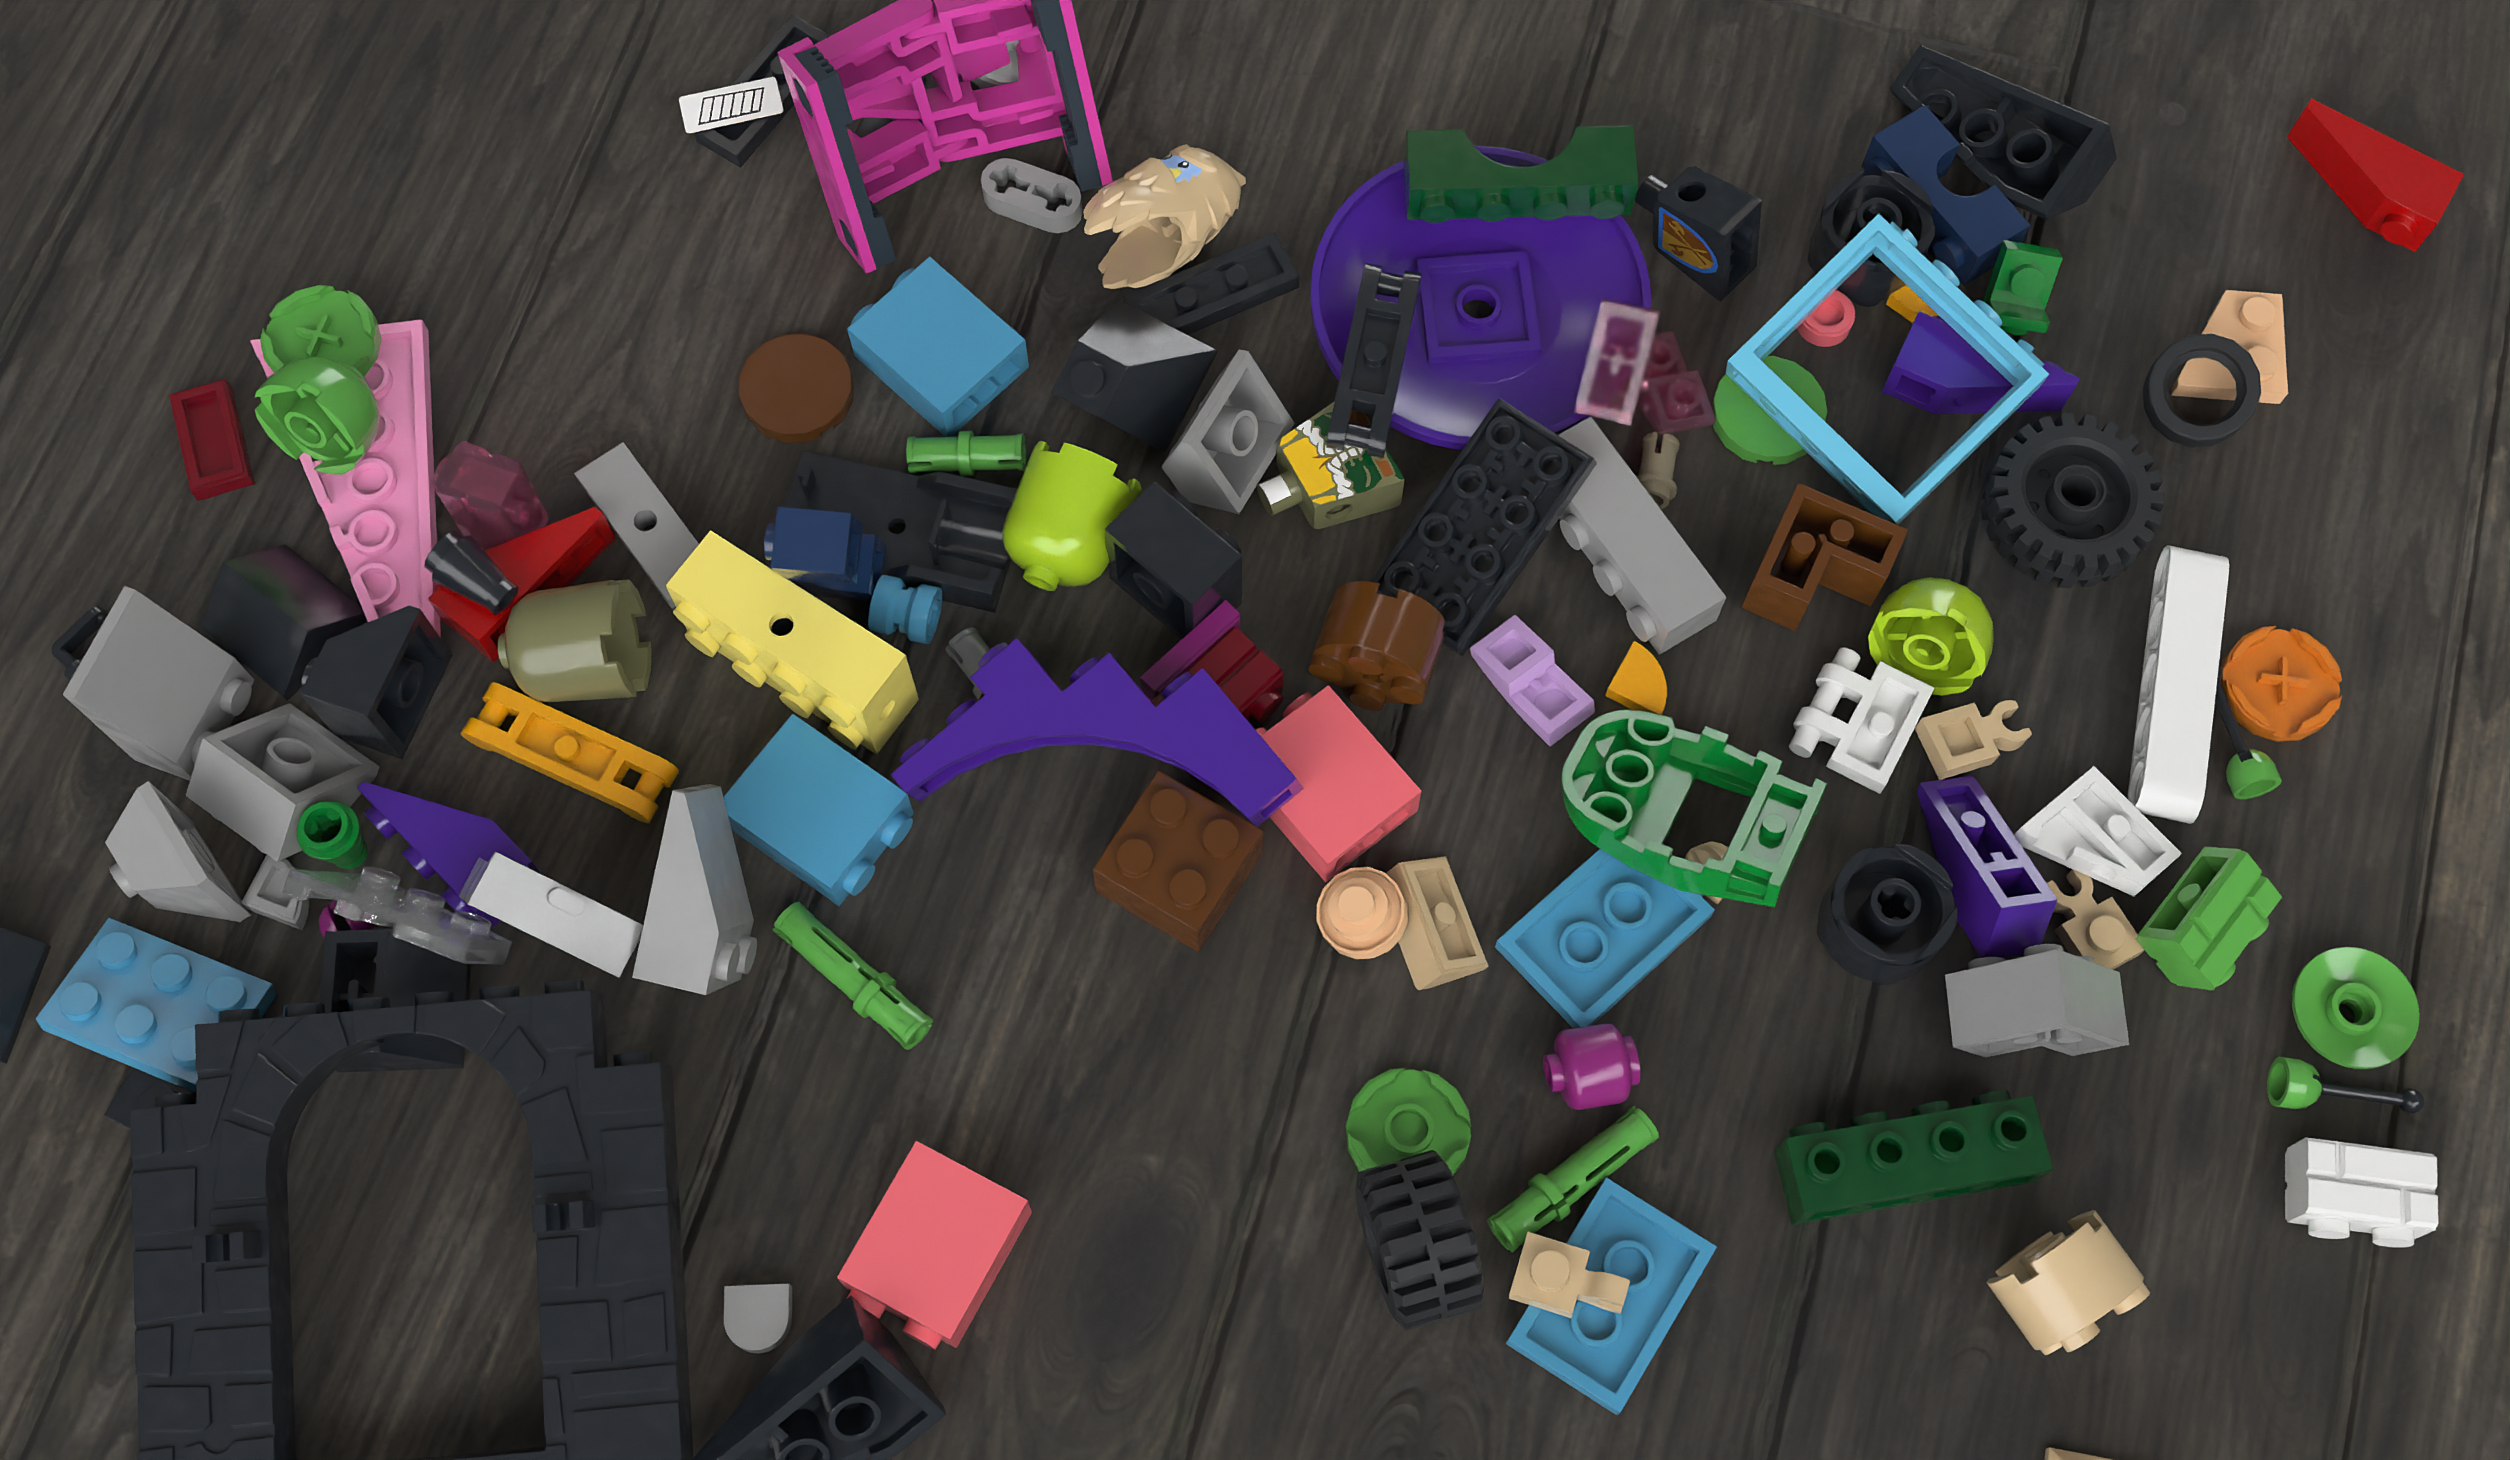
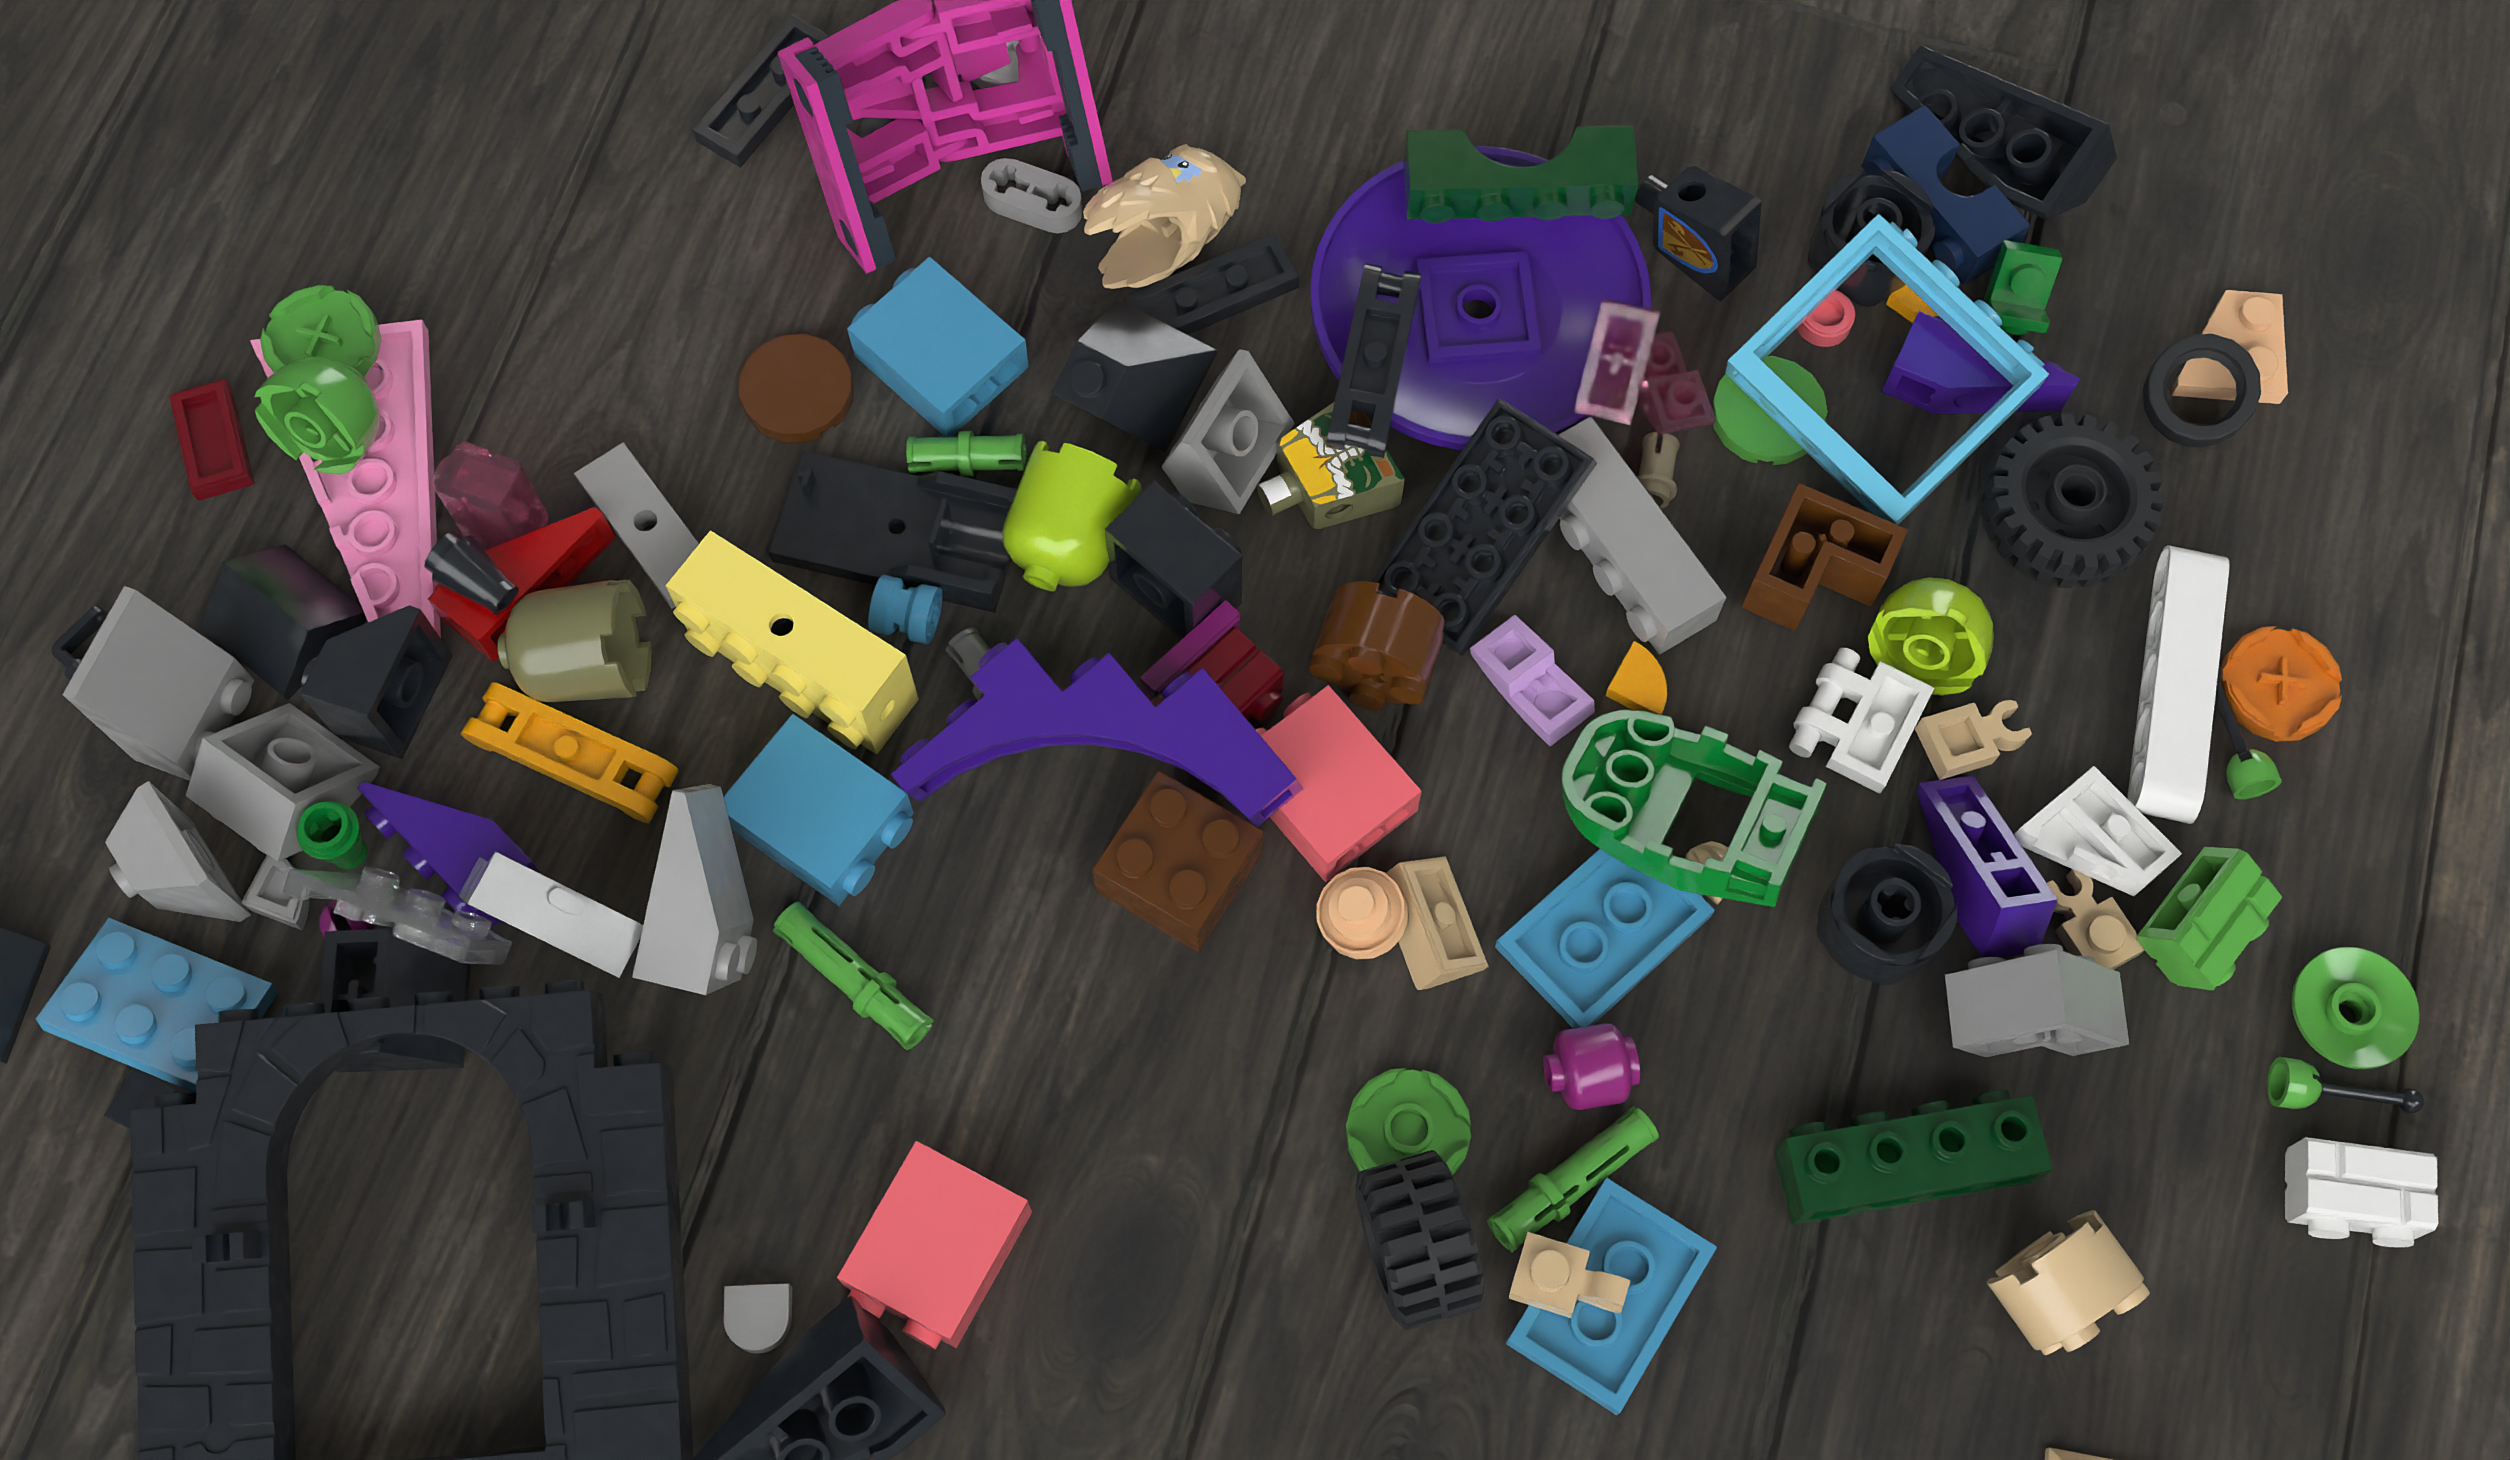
white sticker [679,77,783,133] -> none
dark blue arch [764,506,886,601] -> none
red slope [2287,98,2464,252] -> none

